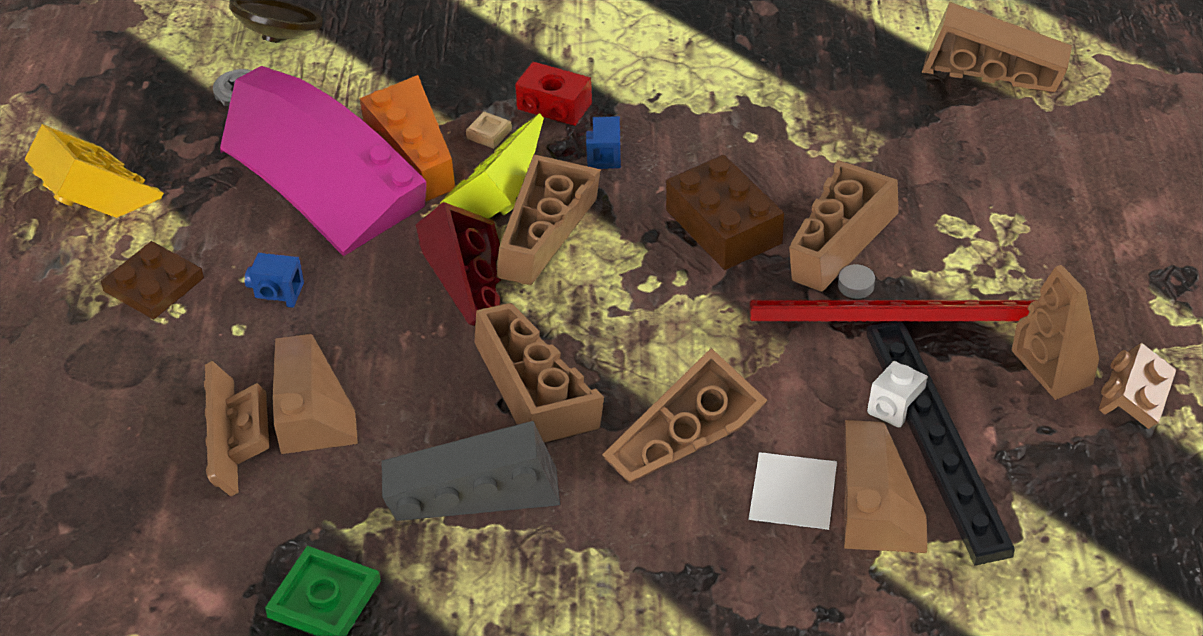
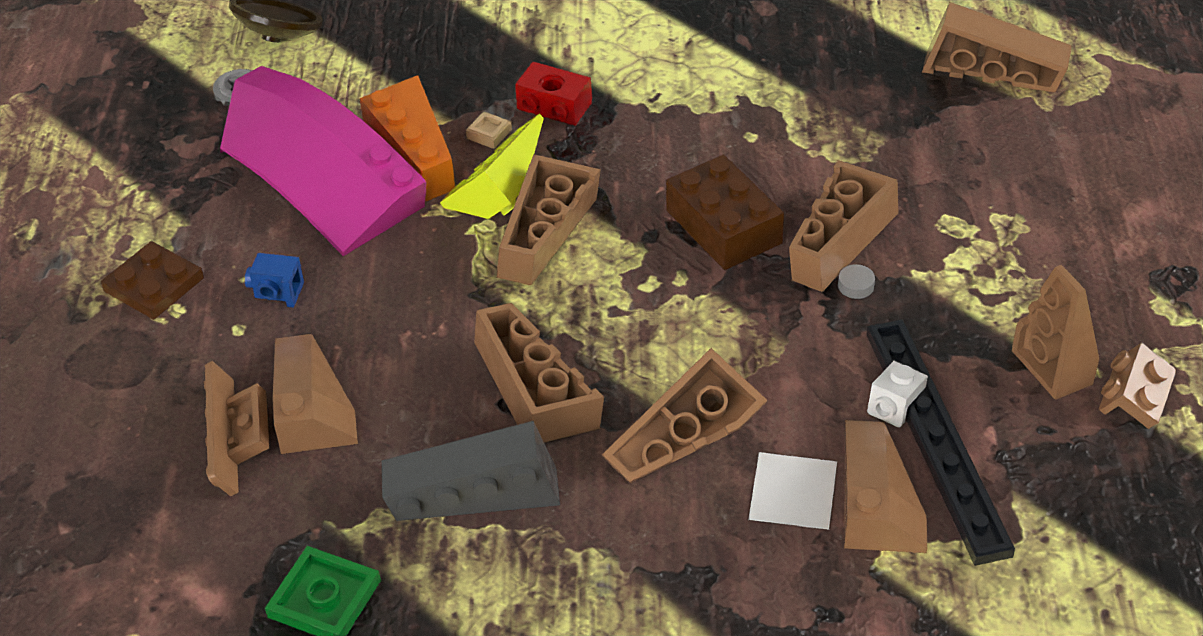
yellow wedge [25,124,164,218] -> none
dark red wedge [415,202,501,326] -> none
blue brick [586,116,621,169] -> none
red tile [749,300,1036,321] -> none

